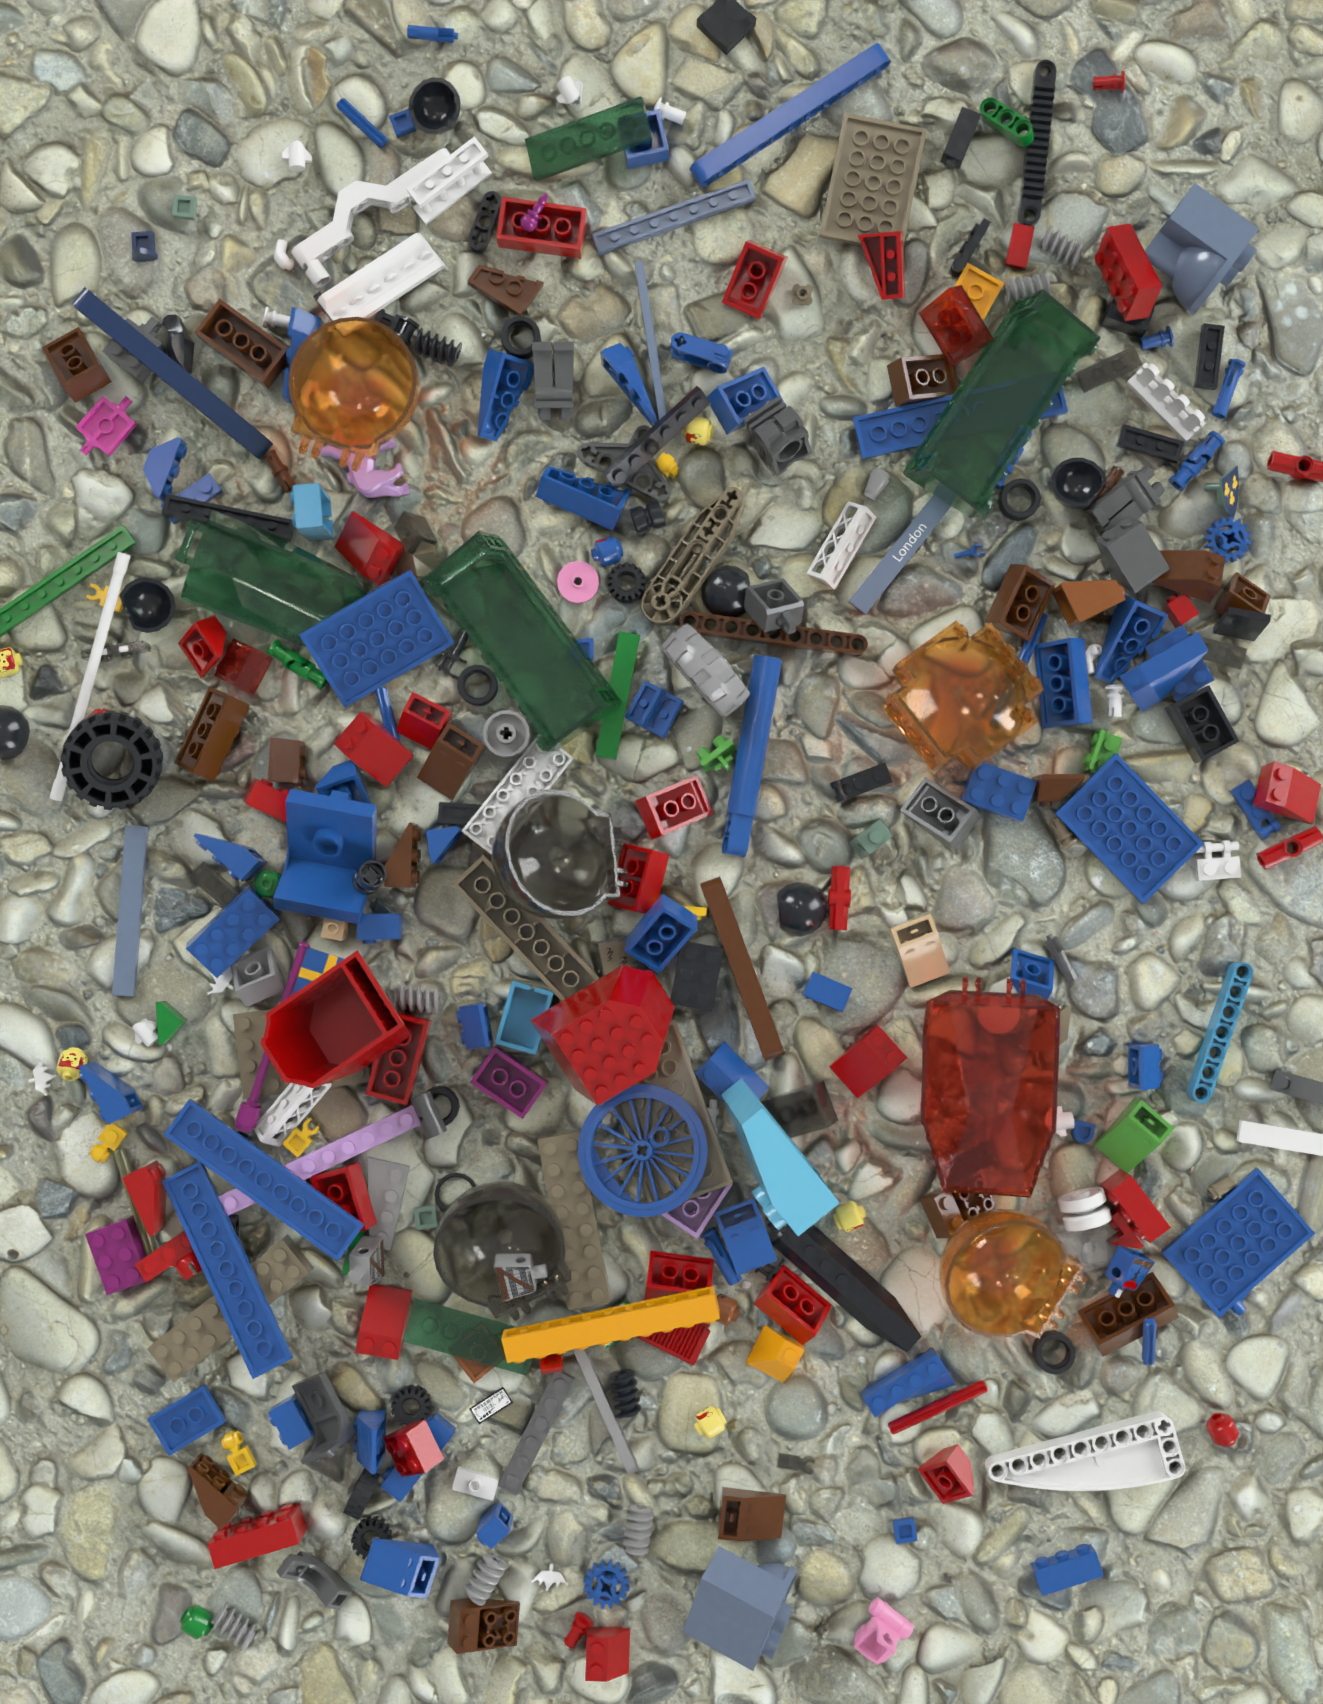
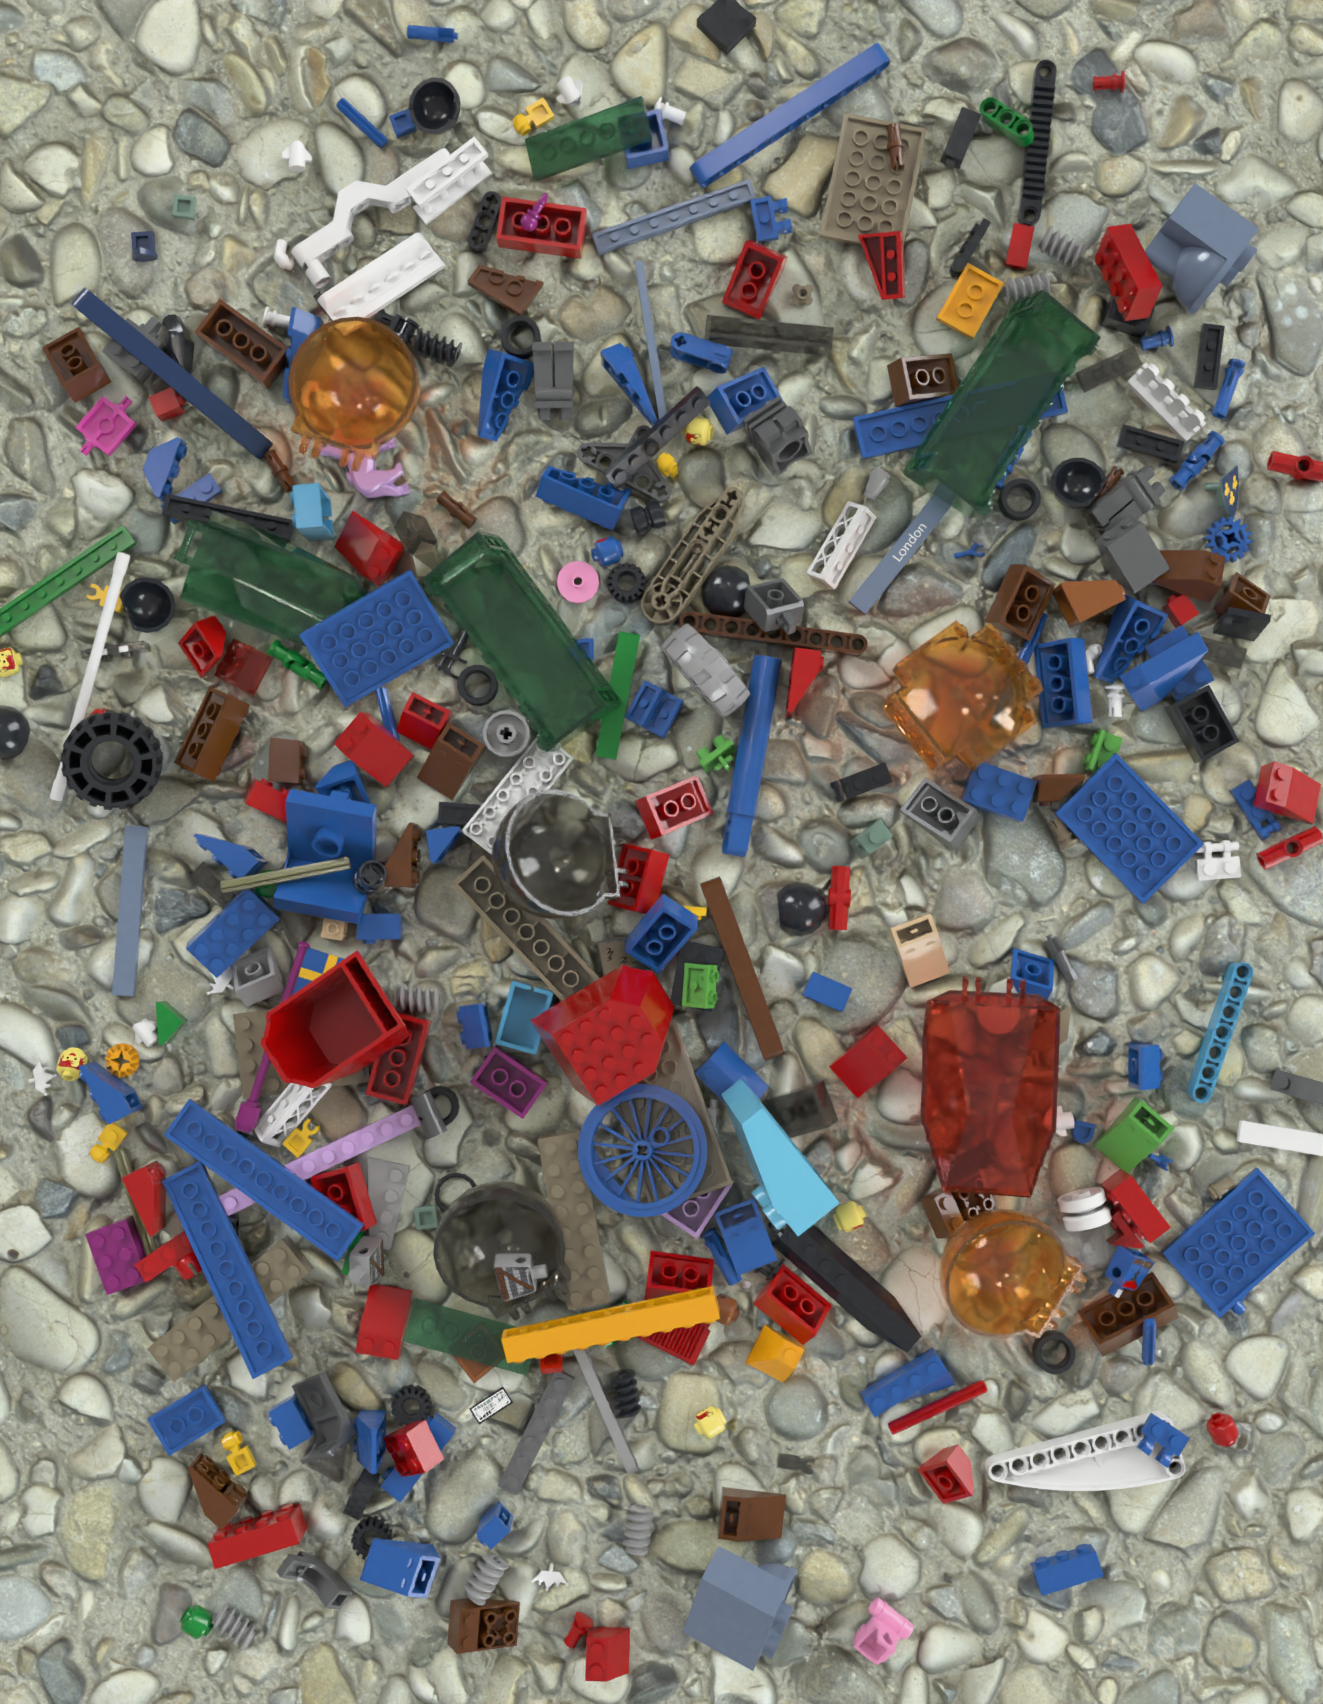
white plate [452,1466,499,1501] -> none
blue gear [583,1559,630,1609] -> none
blue plate [892,1517,918,1544] -> none
clear red slope [919,285,994,367] -> none
none -> light orange gear [104,1043,140,1078]
none -> red brick [148,387,185,422]
none -> olive axle [220,857,351,894]
none -> reddish brown pin [436,491,477,529]
none -> yellow plate [512,98,554,136]
none -> bright green bracket [682,963,719,1009]
none -> clear smoke brick [704,315,834,356]
none -> blue plate [750,196,792,244]
none -> red slope [785,648,824,717]
none -> reddish brown pin [886,123,905,170]
none -> blue plate [1137,1413,1190,1468]
none -> blue hand [1148,1153,1173,1171]

